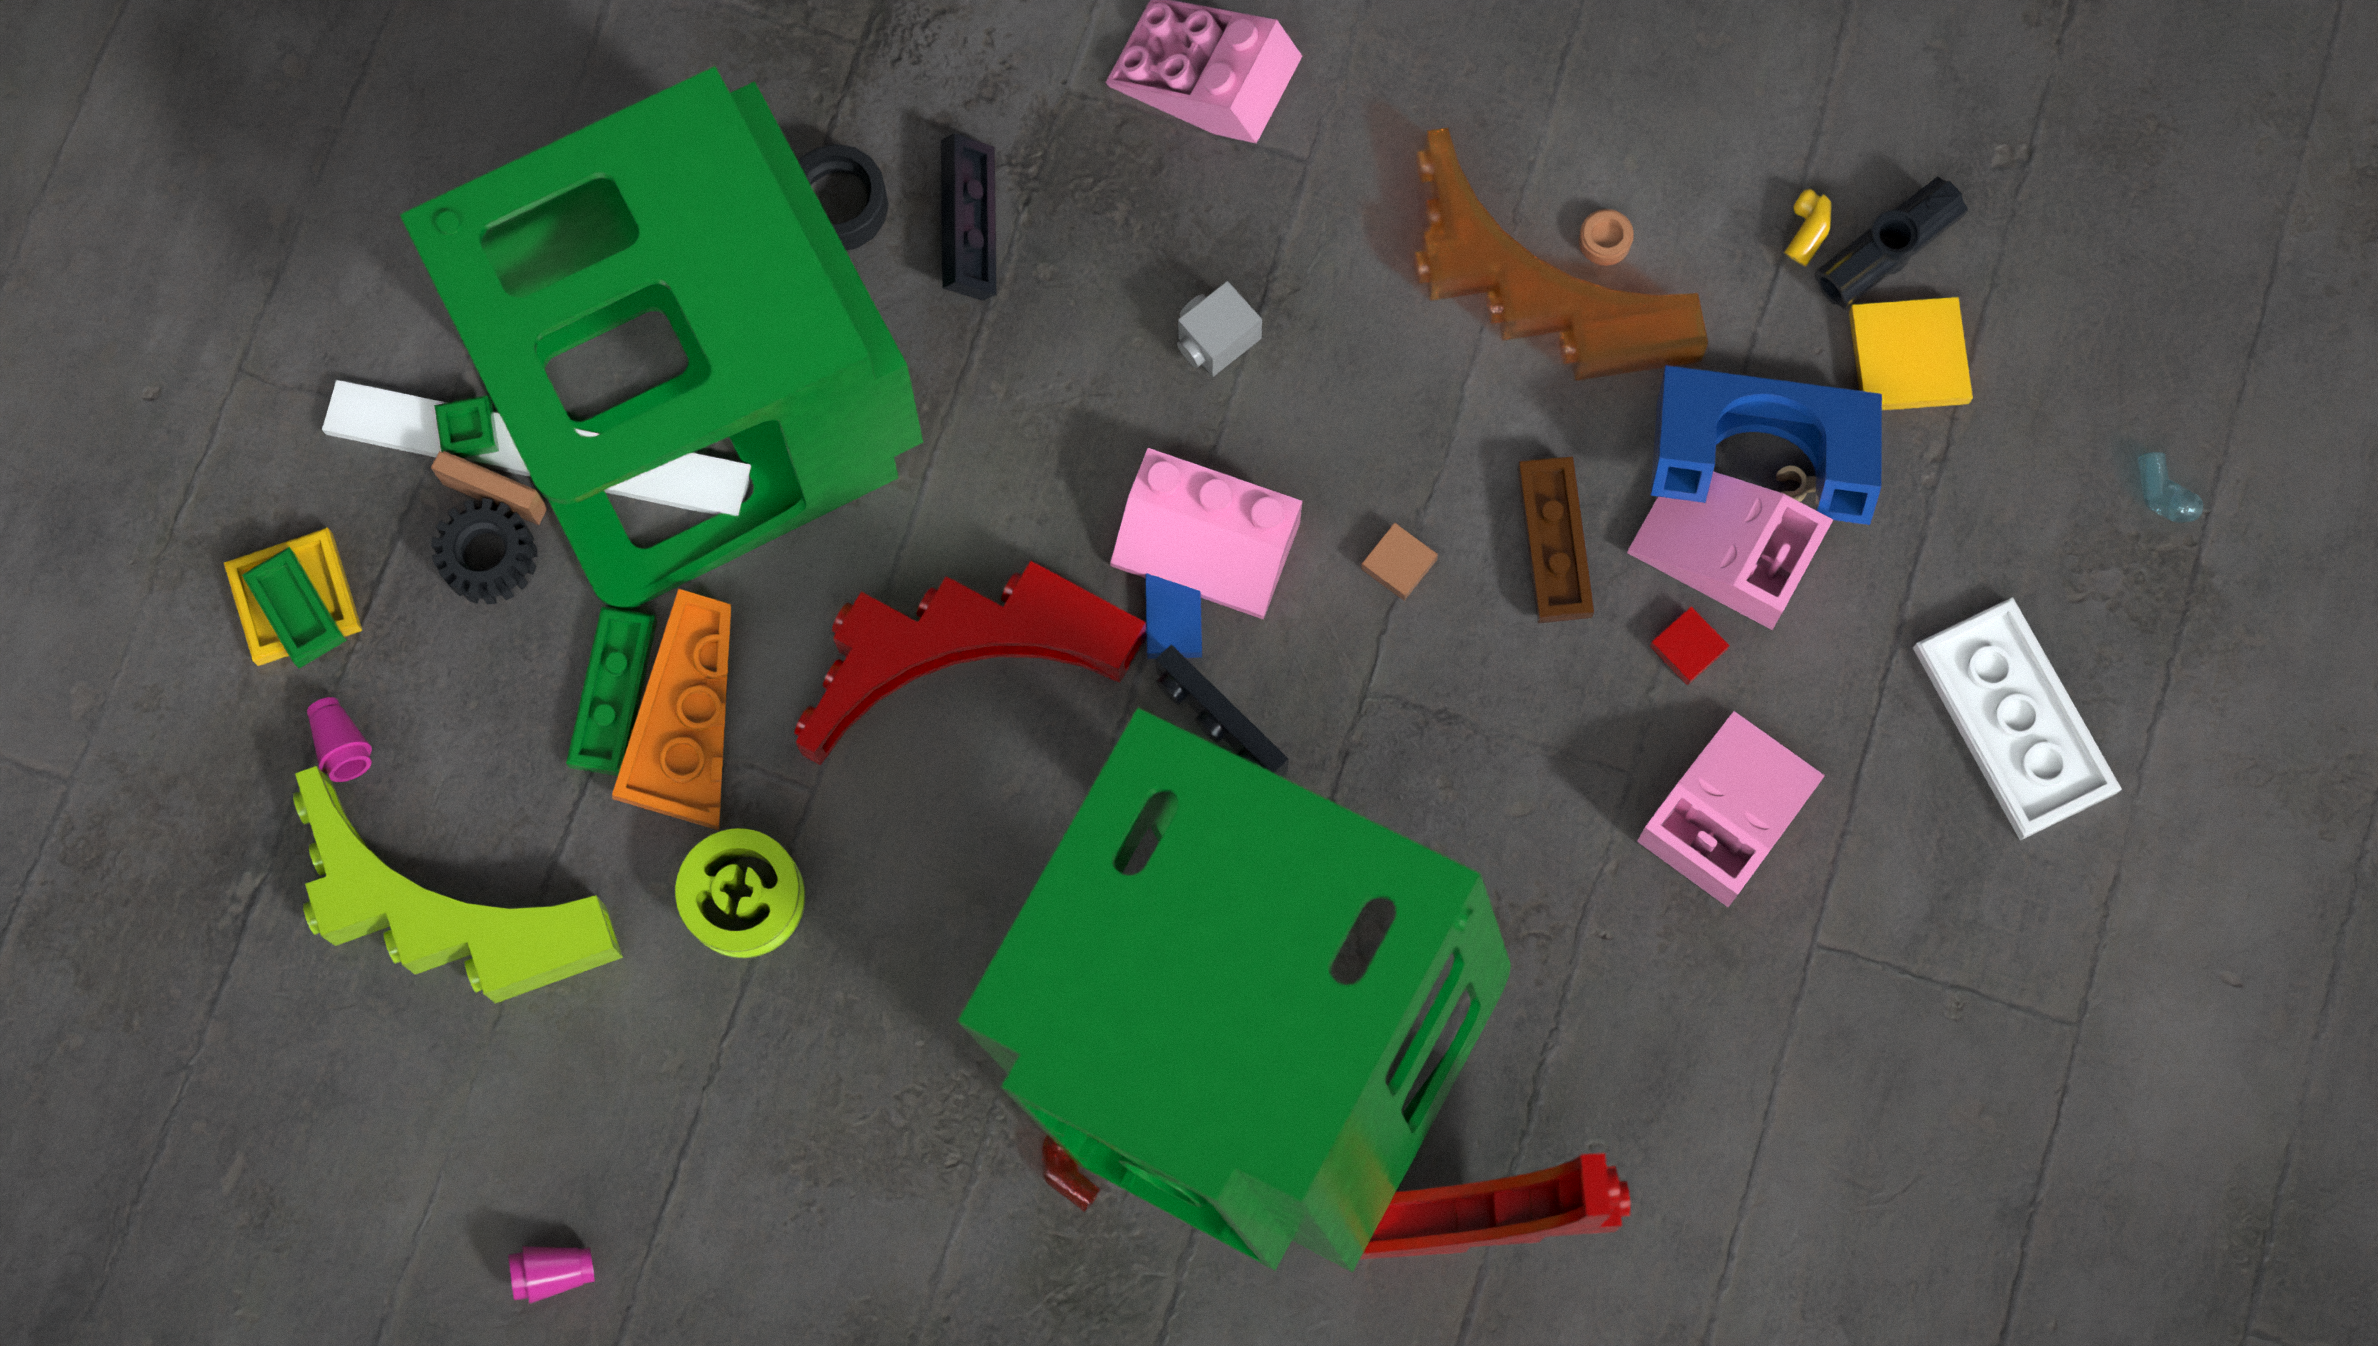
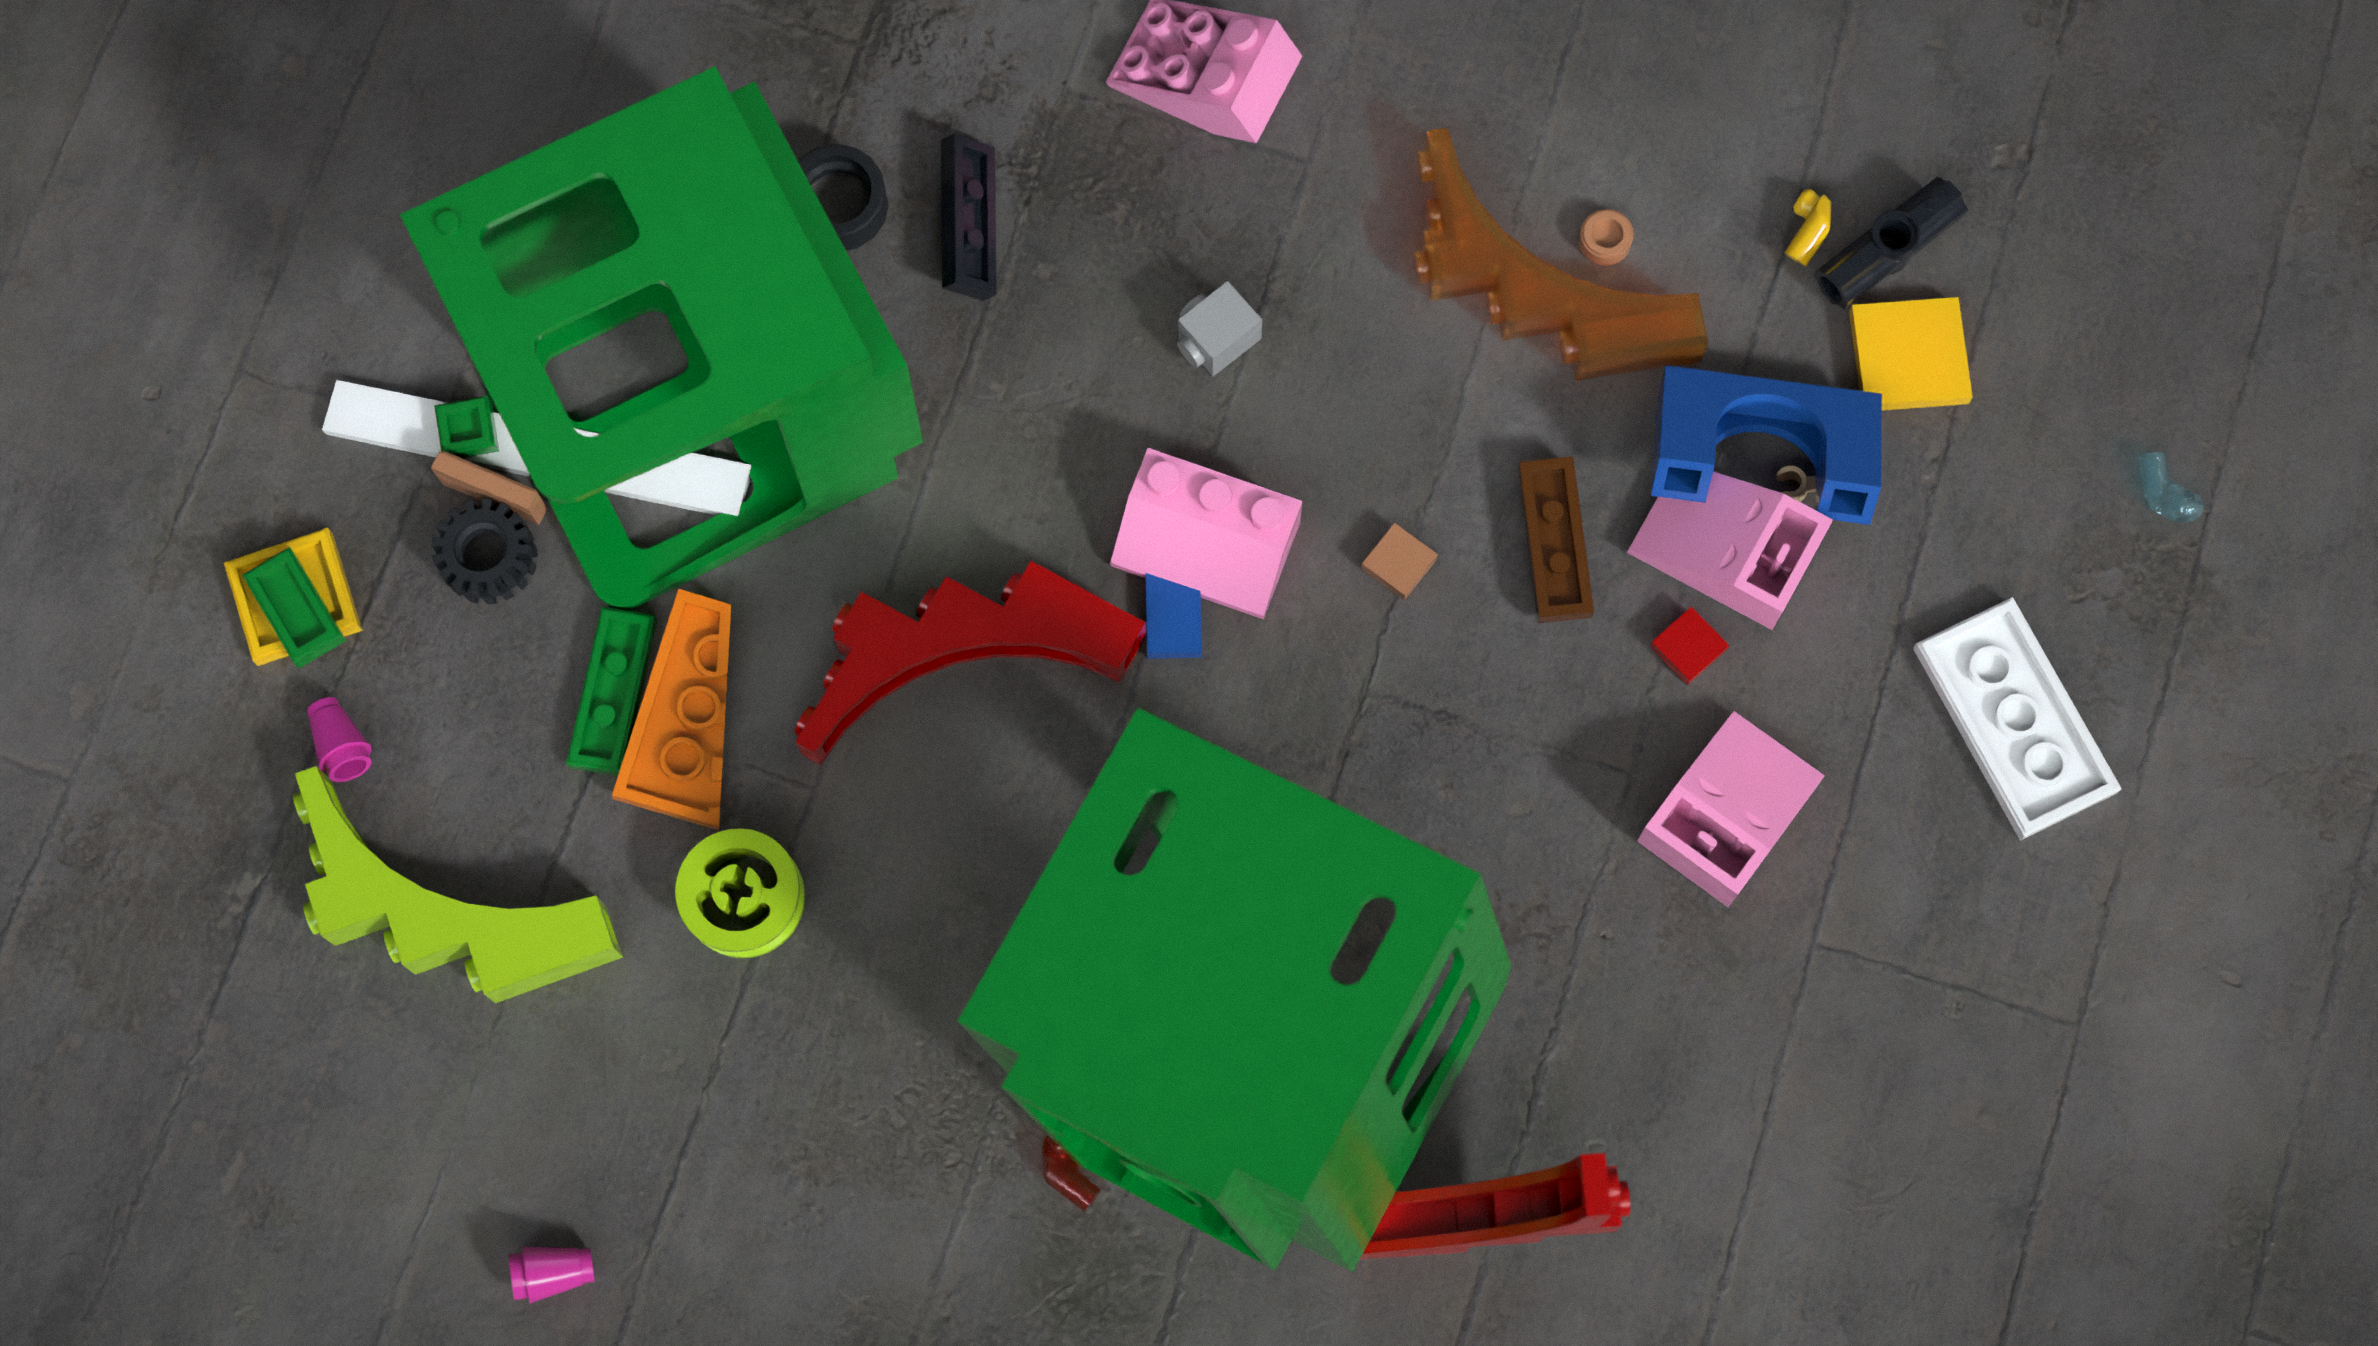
black plate [1155,644,1289,777] -> none

